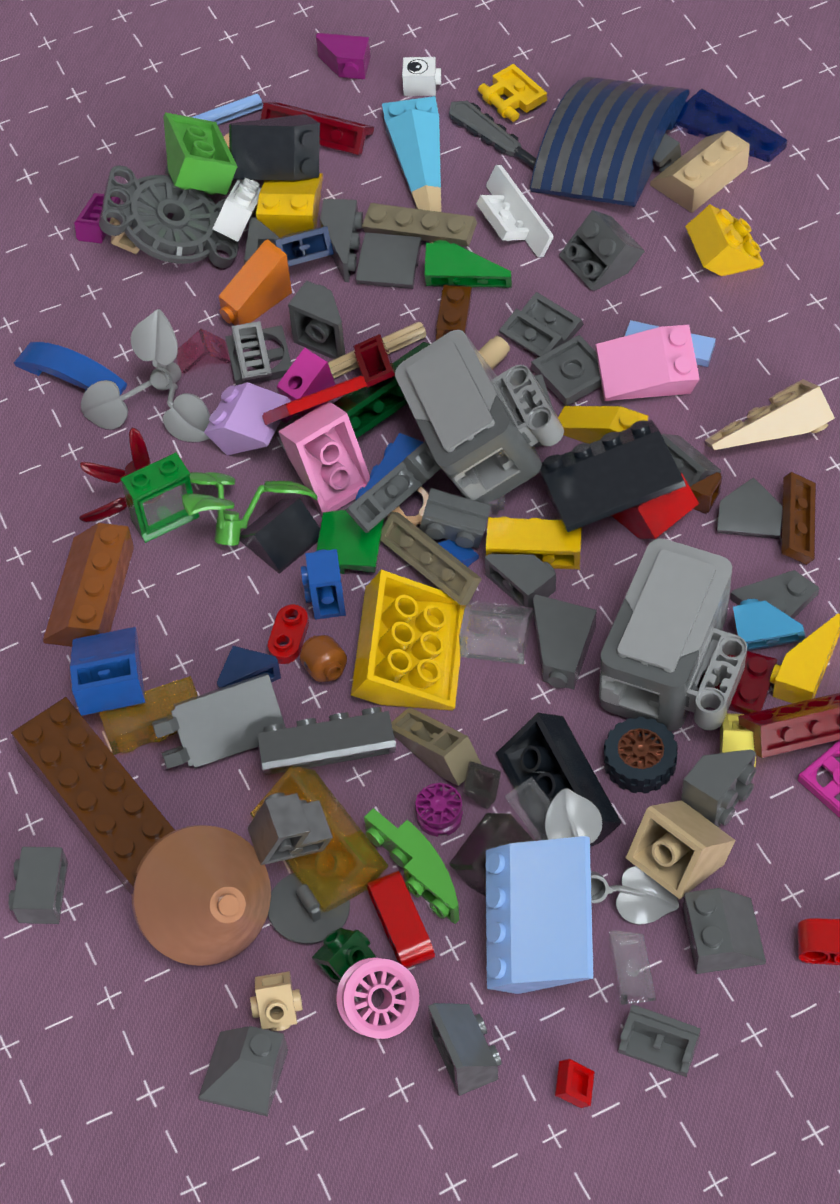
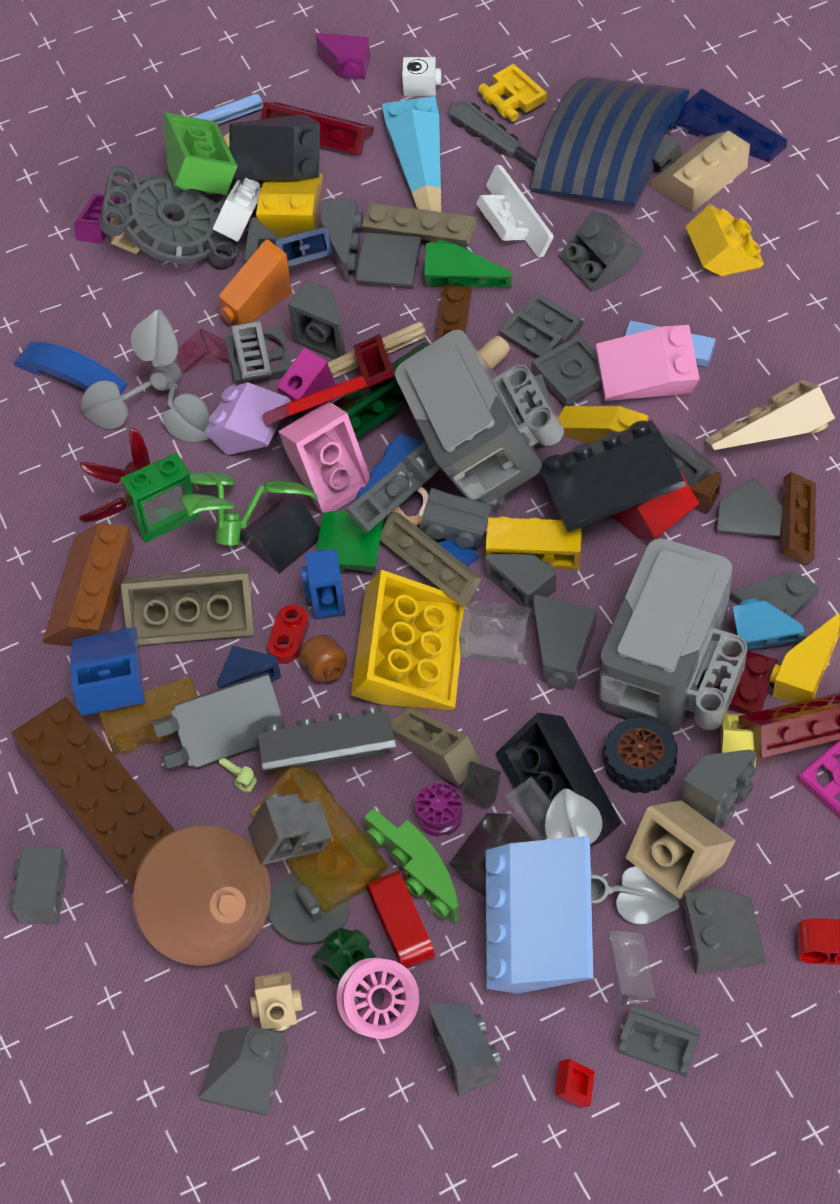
none -> dark tan slope [121,566,254,645]
none -> yellowish green hand [219,758,257,793]

